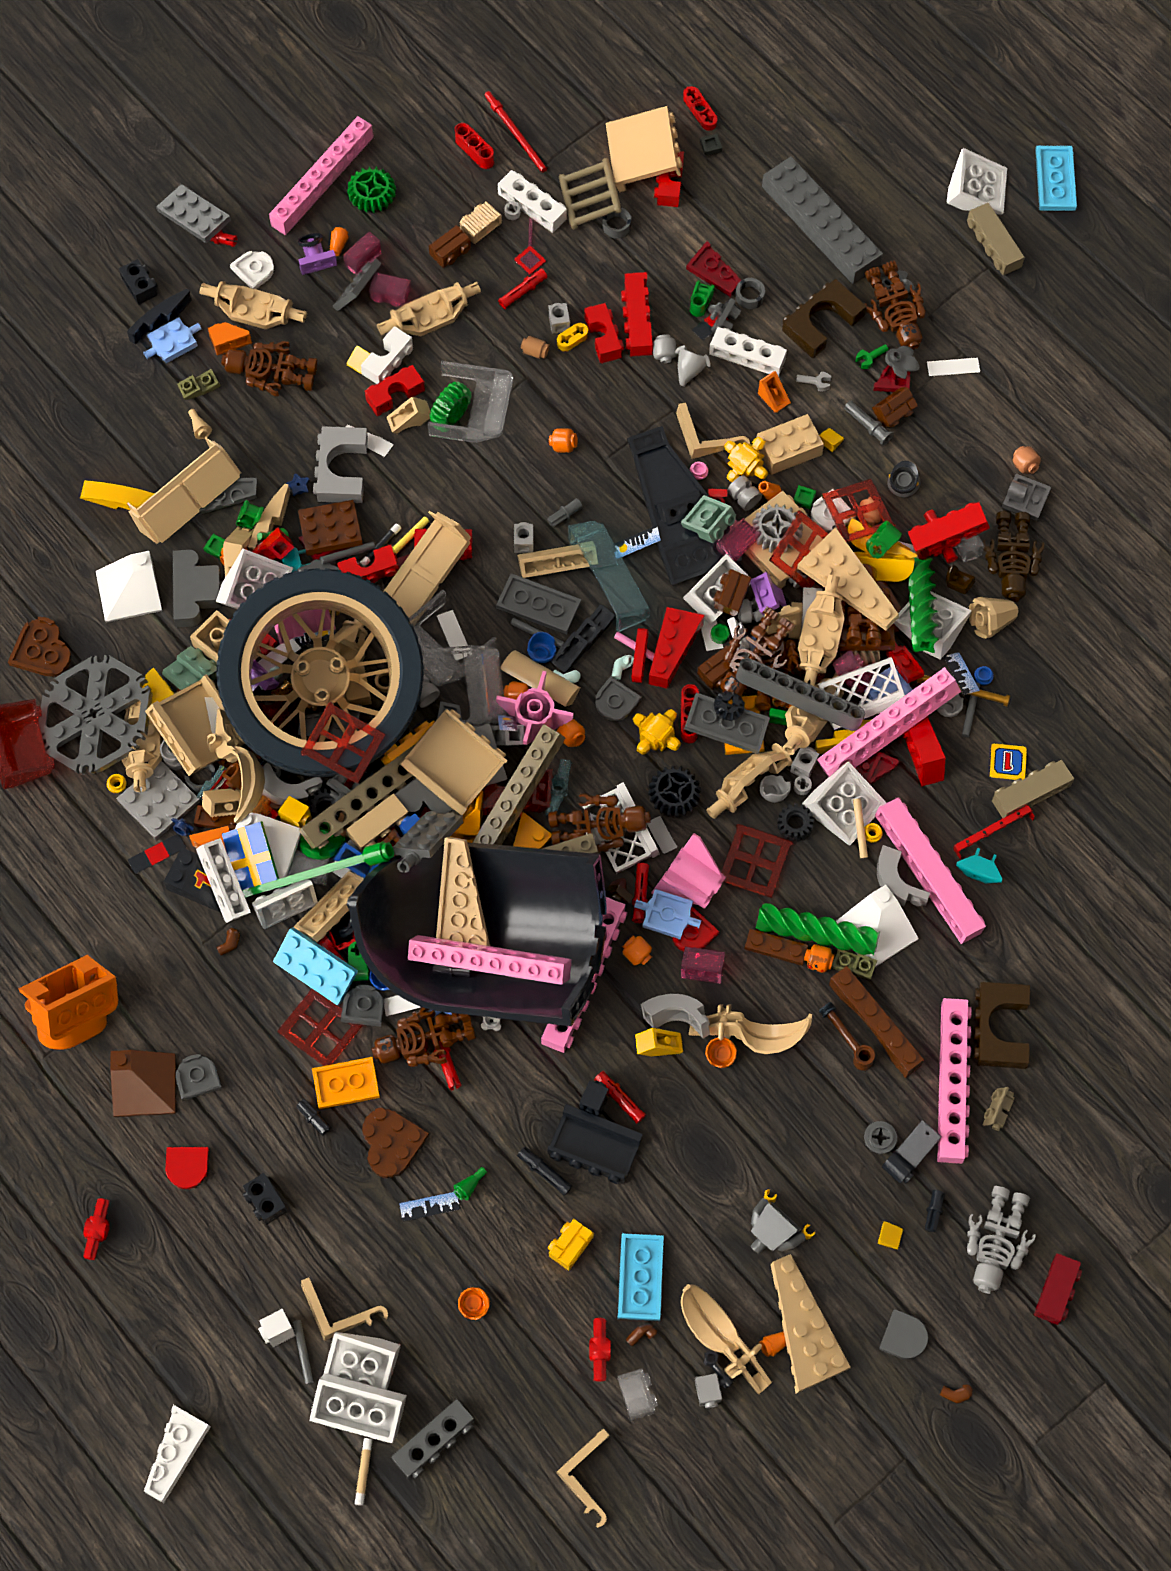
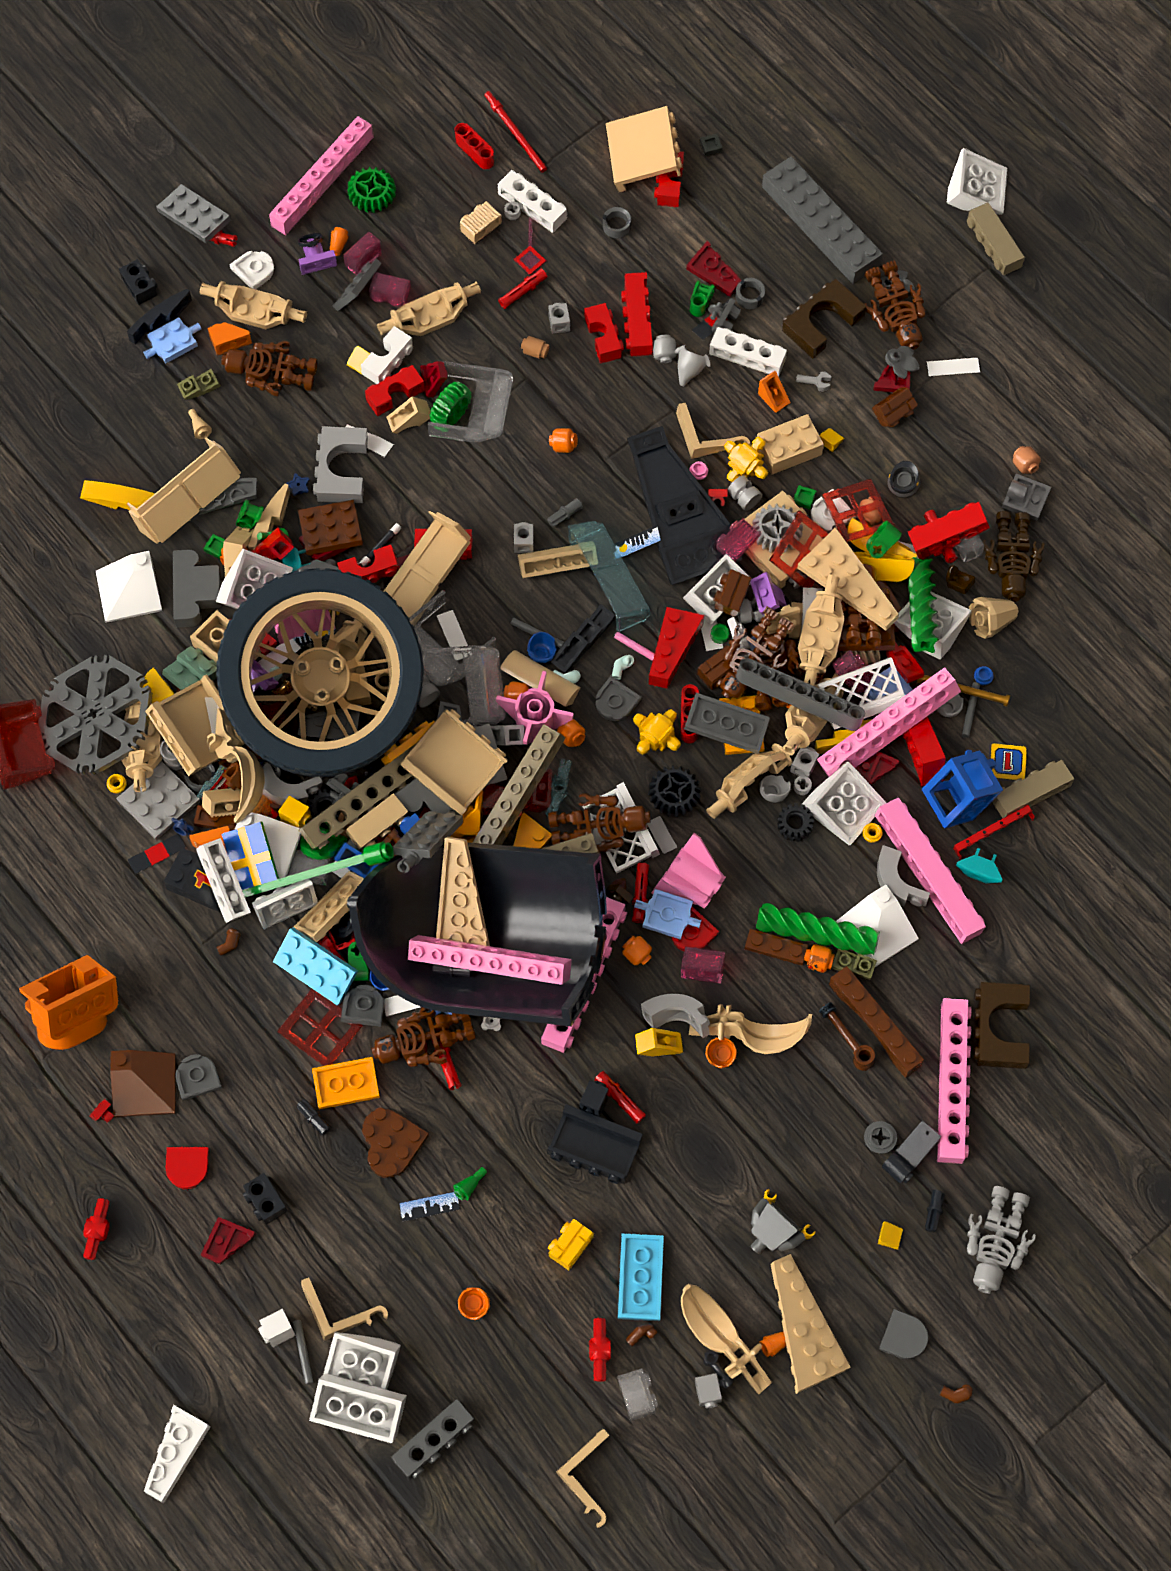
reddish brown plate [8,617,71,677] -> none
clear red window [301,702,385,784] -> none
dark grey bar [320,542,375,564] -> none
tan bar [355,1438,372,1505] -> none
light yellow bar [393,516,430,554] -> none
reddish brown brick [429,225,471,268] -> none
dark grey plate [496,573,581,635] -> none
sticker [498,715,518,731] -> none
black pin [517,1146,573,1196] -> none
yellow beam [557,323,588,351] -> none
dark tan bar [559,158,622,229] -> none
red beam [632,628,648,683] -> none
sand green plate [681,495,736,543] -> none
red beam [683,86,717,131] -> none
black gear [714,690,745,721] -> none
clear red window [721,824,793,898] -> none
orange cone [758,481,781,501] -> none
green tile [769,708,787,726] -> none
dark grey pin [844,400,894,446] -> none
tan bar [853,799,868,858] -> none
green bar [855,344,889,369] -> none
sticker [943,652,980,694] -> none
dark tan hinge [983,1087,1015,1131] -> none
dark red brick [1033,1253,1082,1325] -> none
medium azure plate [1036,146,1077,211] -> none
none -> red tile [89,1099,114,1123]
none -> dark red wing [201,1217,256,1265]
none -> dark red wing [420,361,448,397]
none -> blue piece [922,750,1003,829]

